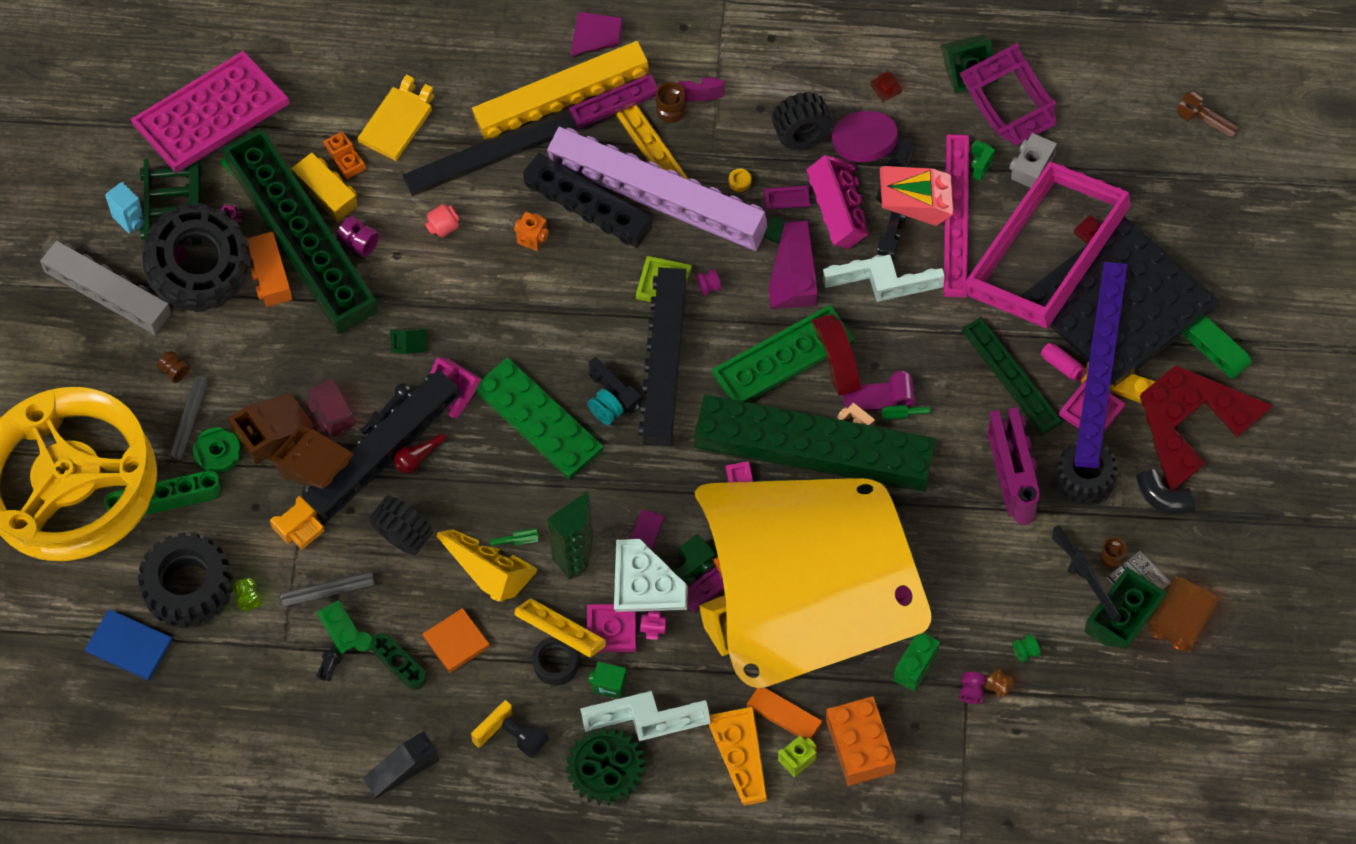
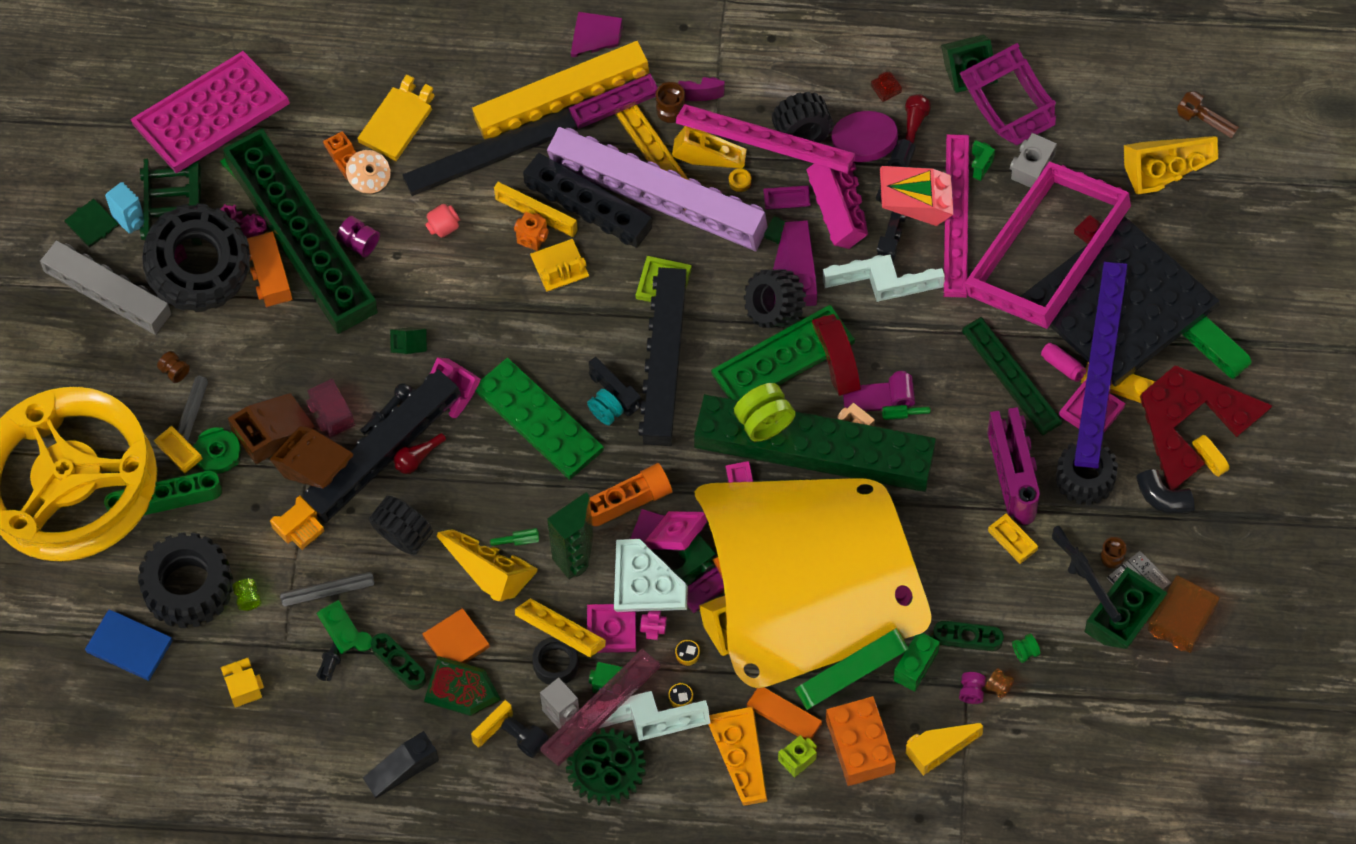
yellow brick [291,153,358,223] -> none
magenta wheel [696,268,721,296] -> none
none -> dark green piece [64,198,119,248]
none -> yellow tile [154,425,203,474]
none -> yellow brick [221,658,264,707]
none -> dark pink gear [240,214,267,238]
none -> light nougat dish [346,150,391,194]
none -> dark green tile [424,656,501,716]
none -> yellow tile [494,182,578,237]
none -> yellow hinge [530,239,589,292]
none -> clear pink tile [540,649,660,767]
none -> light grey brick [540,678,580,731]
none -> orange beam [590,463,673,526]
none -> dark pink plate [645,511,708,550]
none -> tile [669,683,693,708]
none -> yellow slope [672,126,747,169]
none -> tile [675,640,700,665]
none -> dark pink tile [676,104,855,173]
none -> lime wheel [734,383,795,441]
none -> black tyre [743,269,806,328]
none -> green beam [794,628,909,710]
none -> dark red piece [905,94,931,144]
none -> yellow slope [906,723,983,776]
none -> dark green beam [933,621,1004,651]
none -> yellow plate [988,513,1038,564]
none -> yellow wedge [1124,136,1218,194]
none -> yellow beam [1192,435,1229,477]

